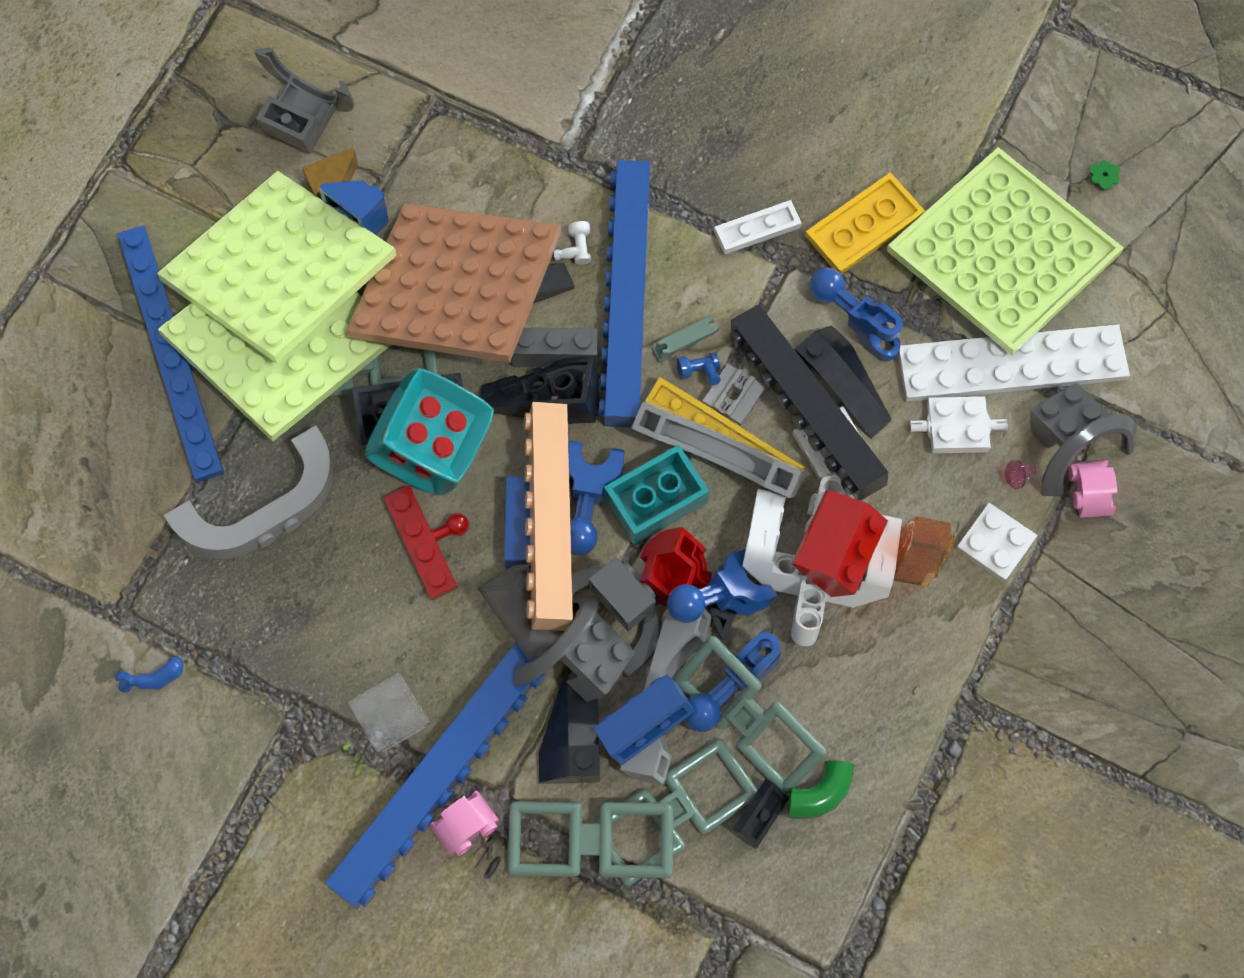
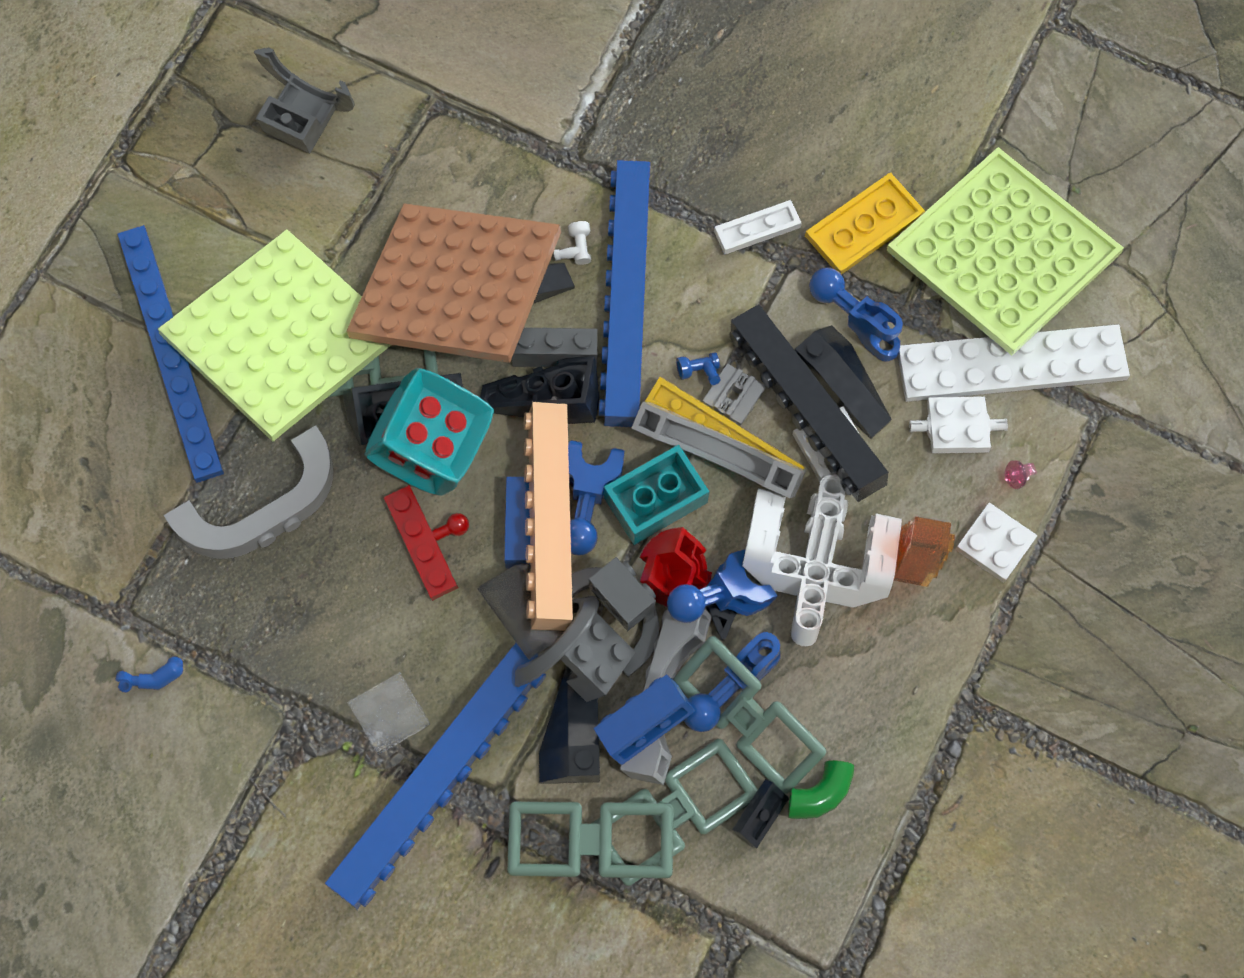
yellowish green plate [157,171,397,363] -> none
pearl gold slope [302,147,358,200] -> none
blue slope [319,180,389,235] -> none
bright pink cylinder [429,791,500,857] -> none
sand green piece [652,316,719,362] -> none
red slope [791,490,888,597] -> none
dark grey piece [1030,383,1137,496] -> none
bright pink cylinder [1068,460,1117,518] -> none
green plant [1090,160,1120,190] -> none

